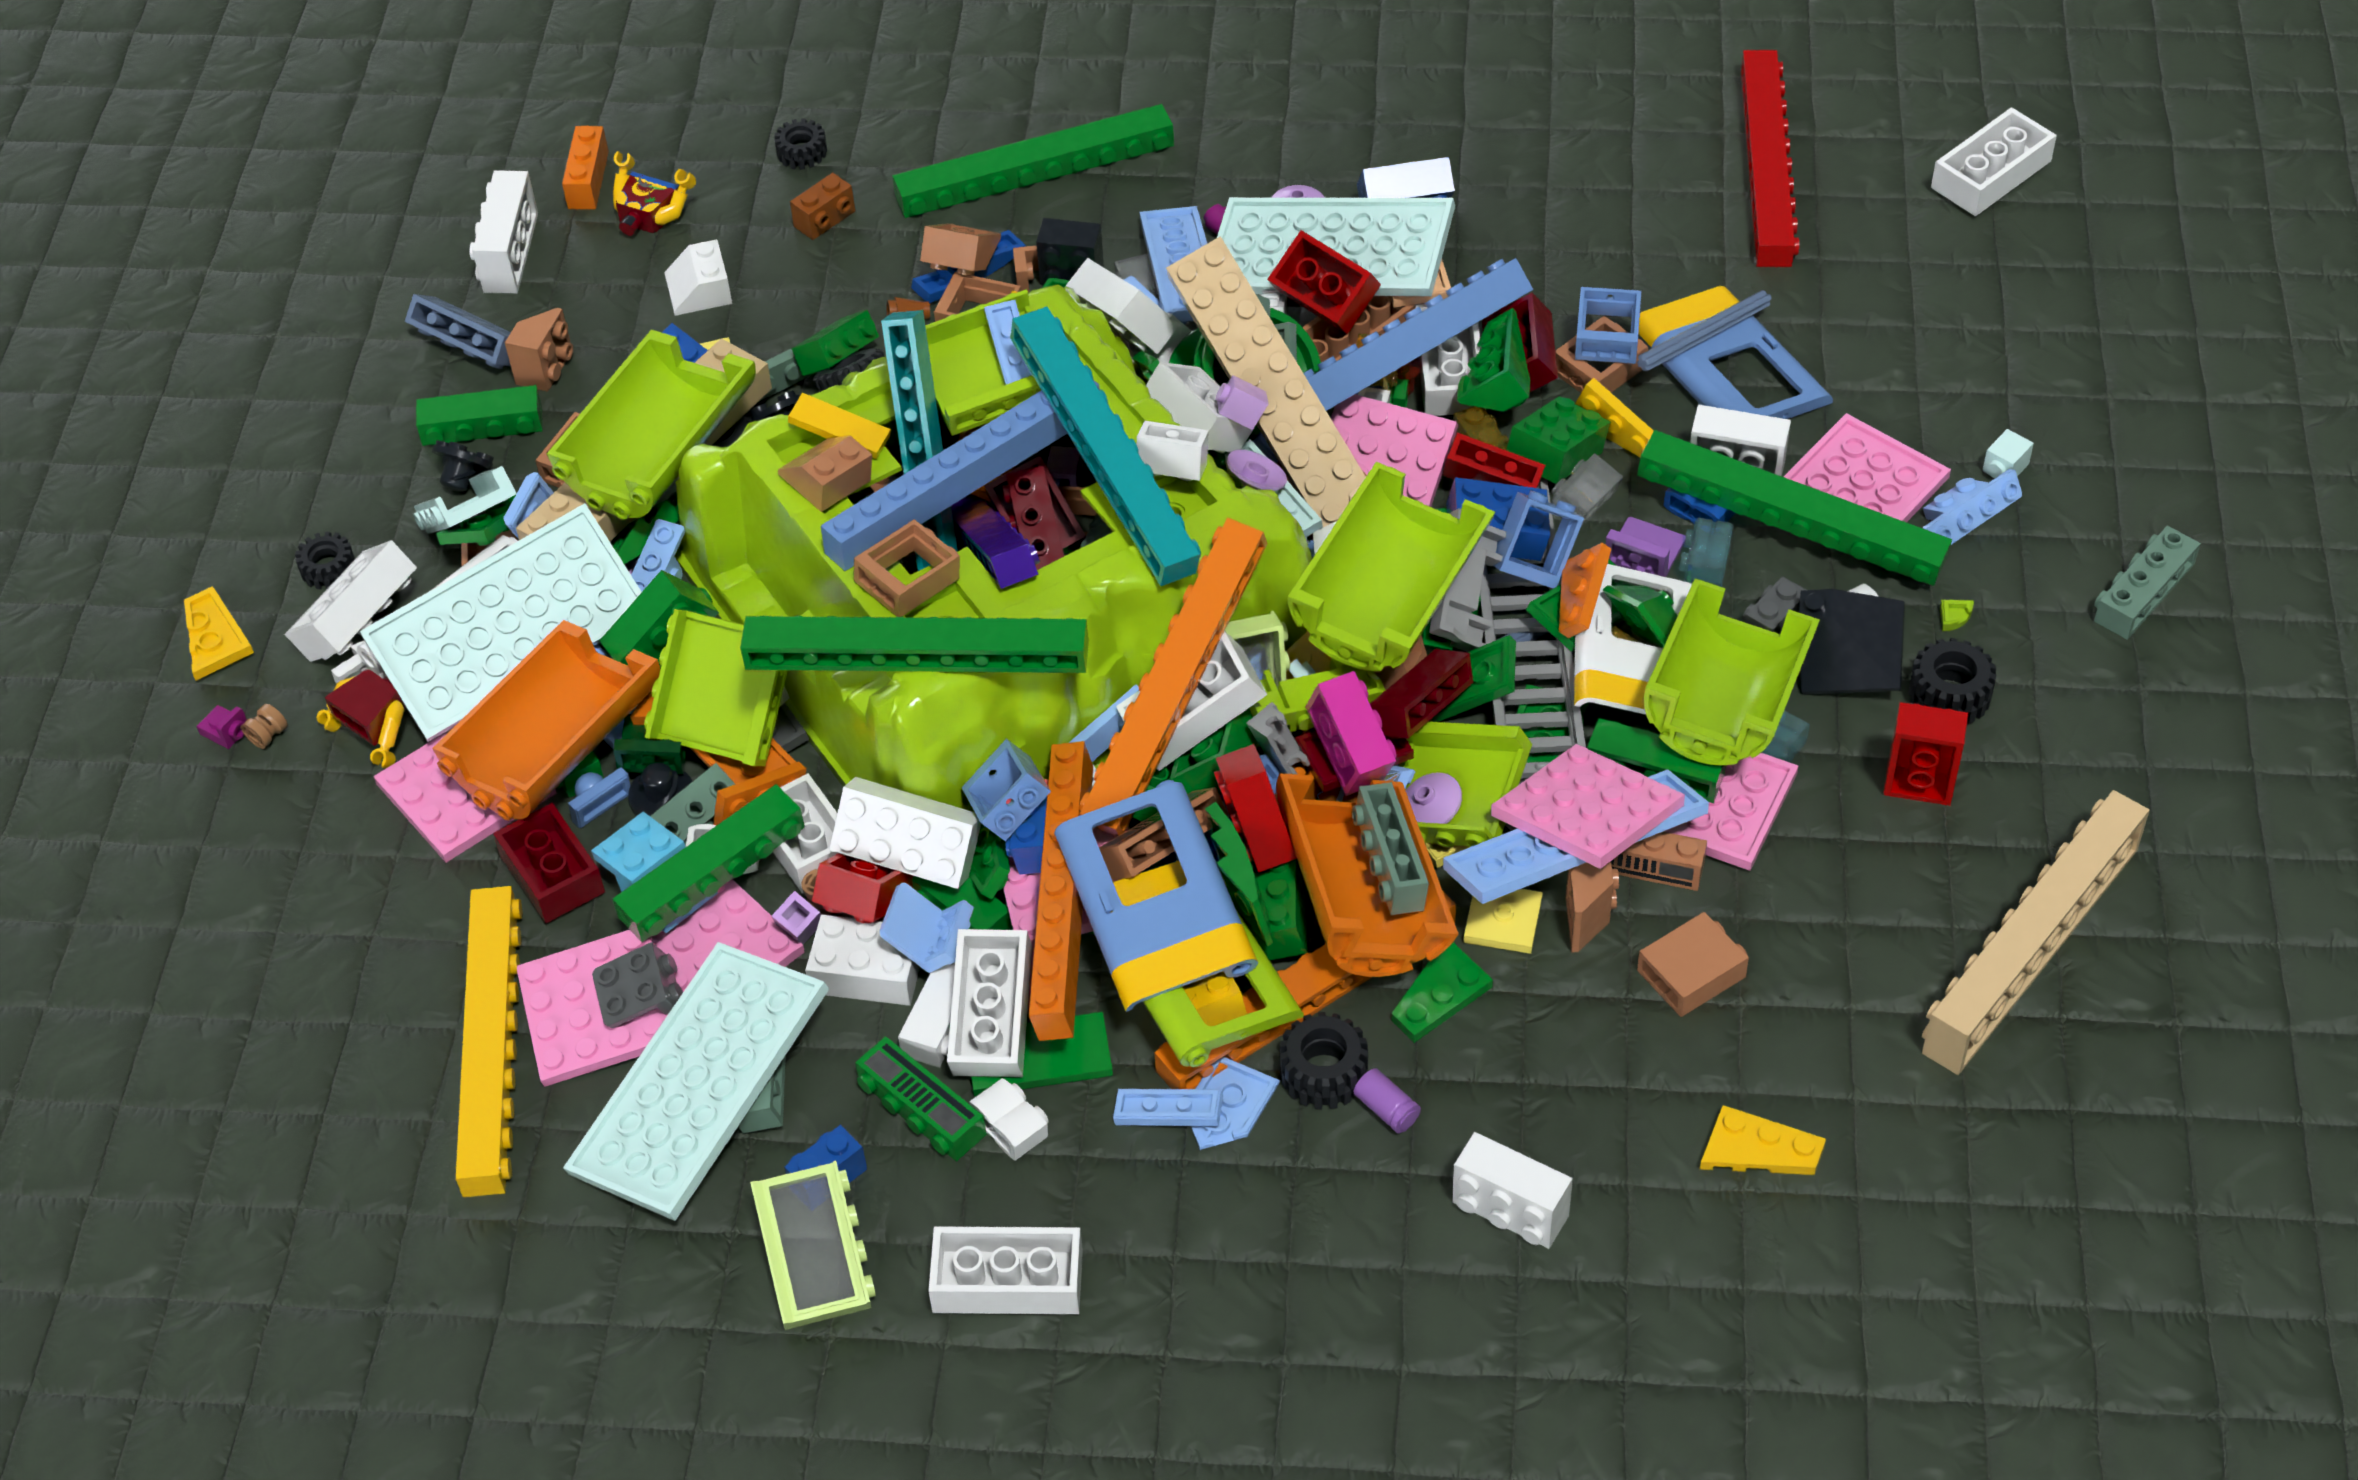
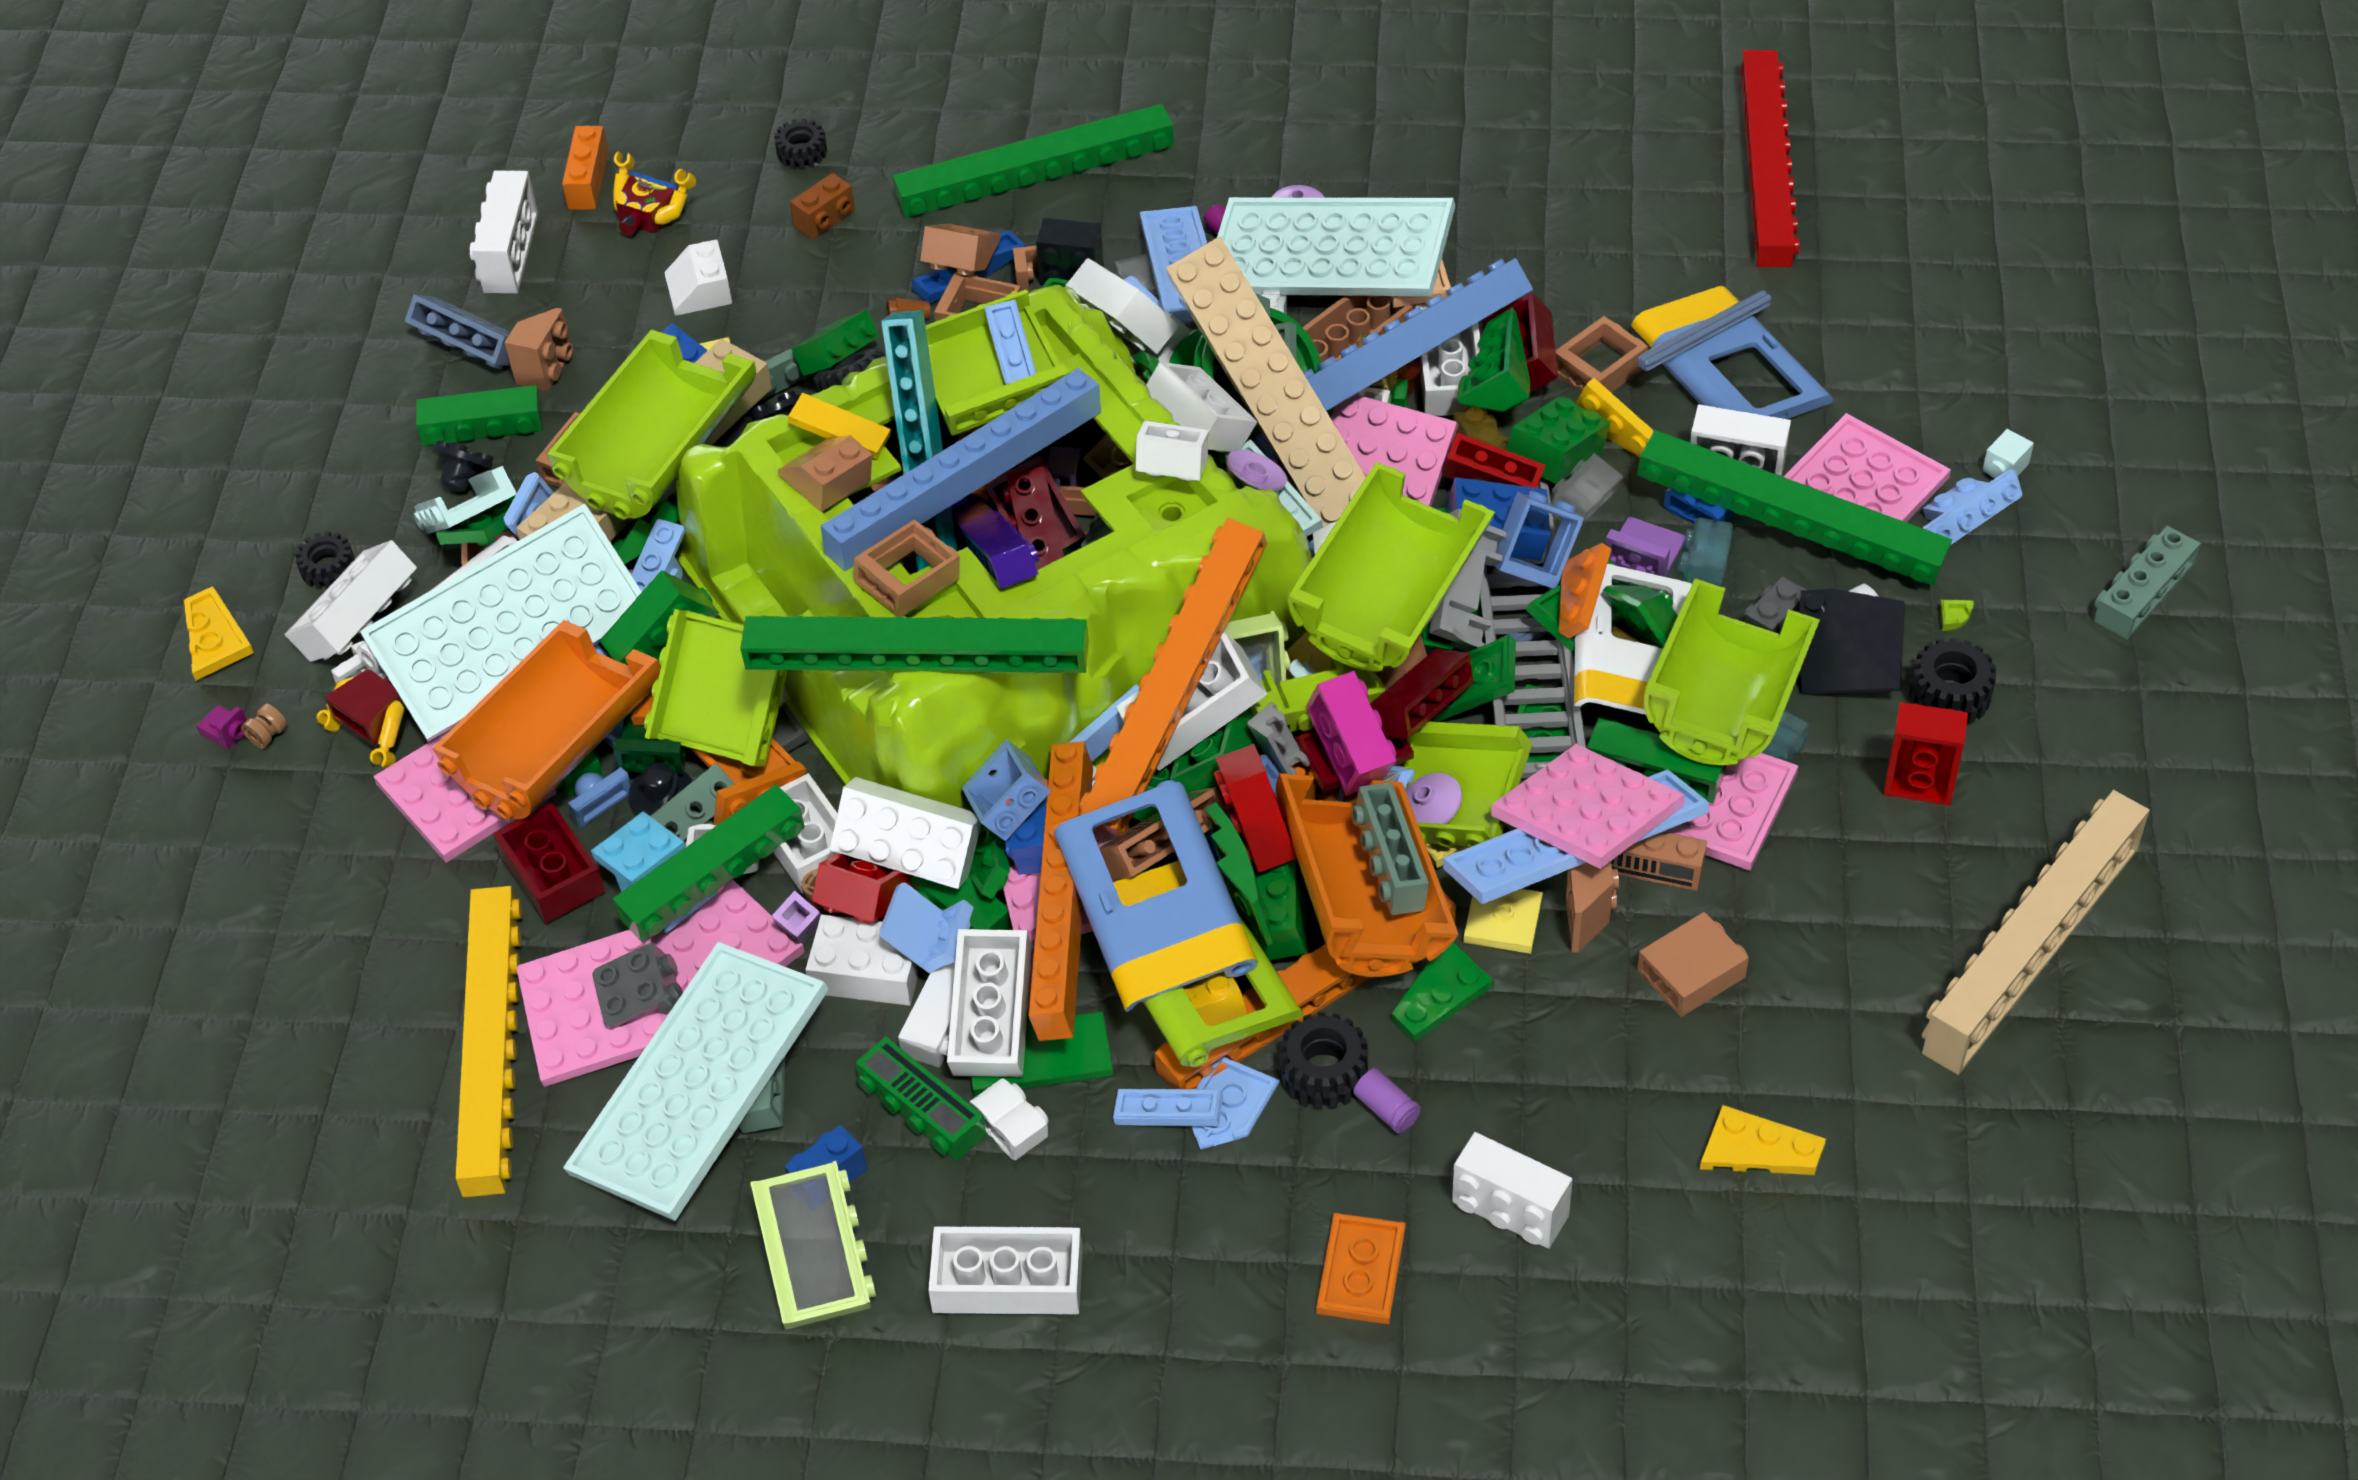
teal brick [1010,306,1201,586] -> none
lavender brick [1216,375,1268,430] -> none
red brick [1267,230,1381,334] -> none
brick [1357,157,1455,198] -> none
medium blue window [1575,287,1641,364] -> none
white brick [1931,107,2057,216] -> none
none -> orange tile [1316,1213,1406,1325]

